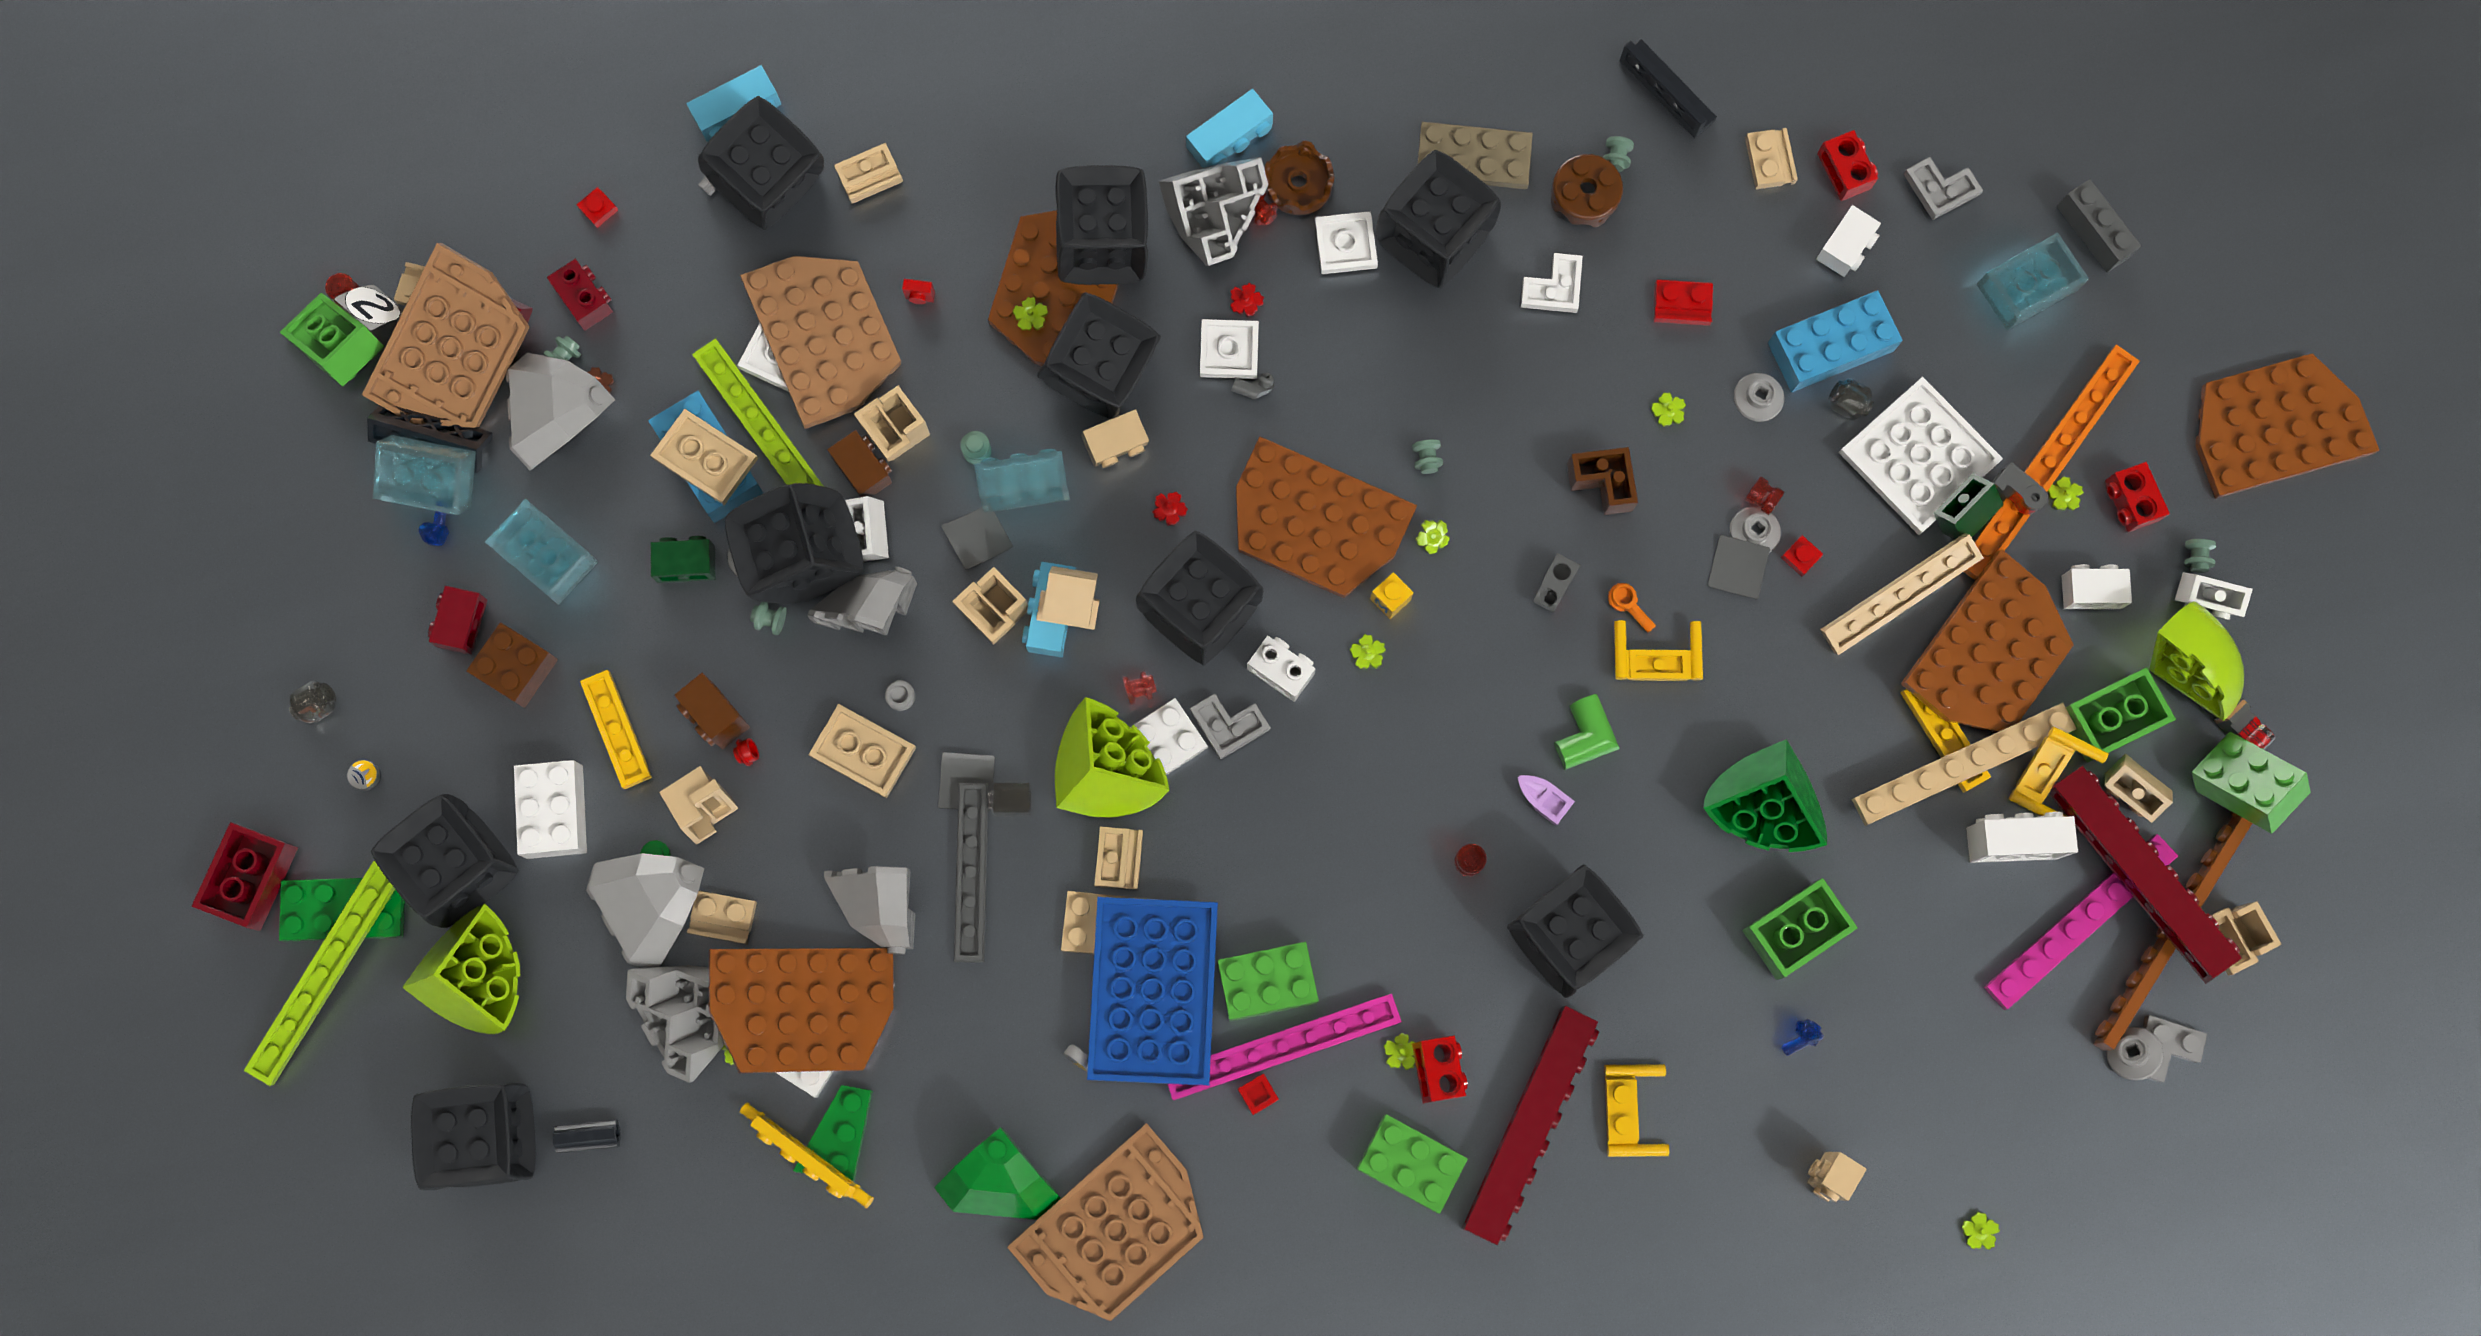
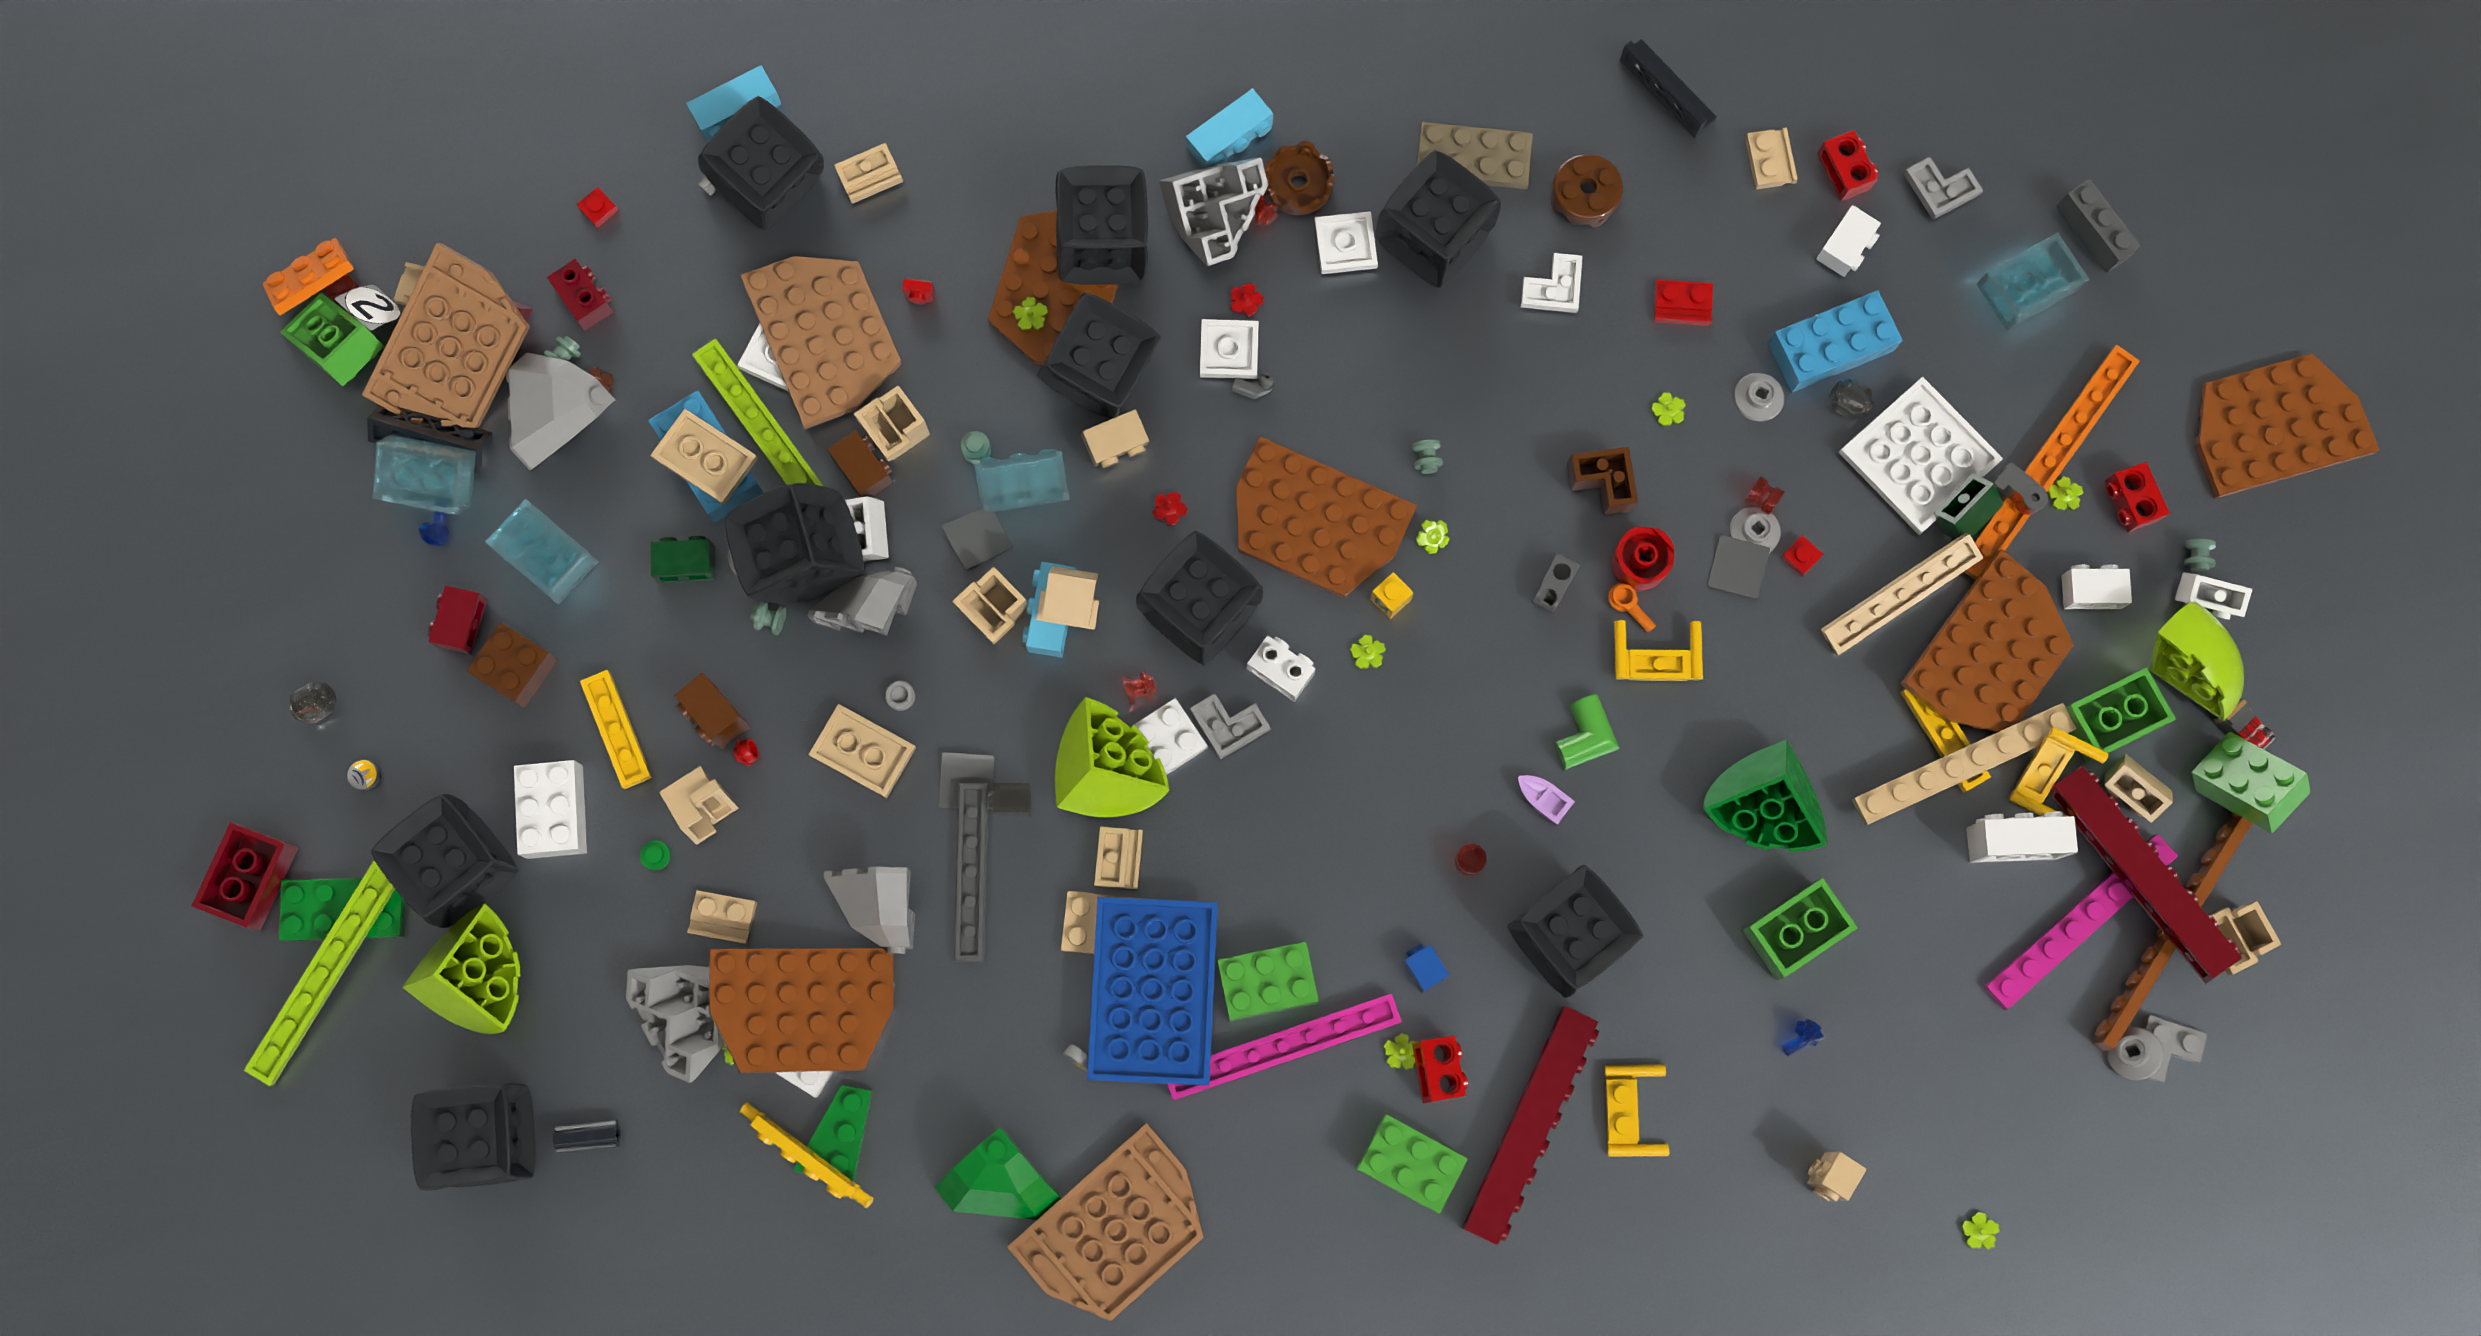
light grey brick [586,853,704,968] -> none
red plate [1238,1073,1279,1115] -> none
sand green wheel [1603,136,1634,172] -> none
none -> orange plate [262,237,354,316]
none -> blue brick [1403,944,1449,993]
none -> red brick [1610,526,1675,592]

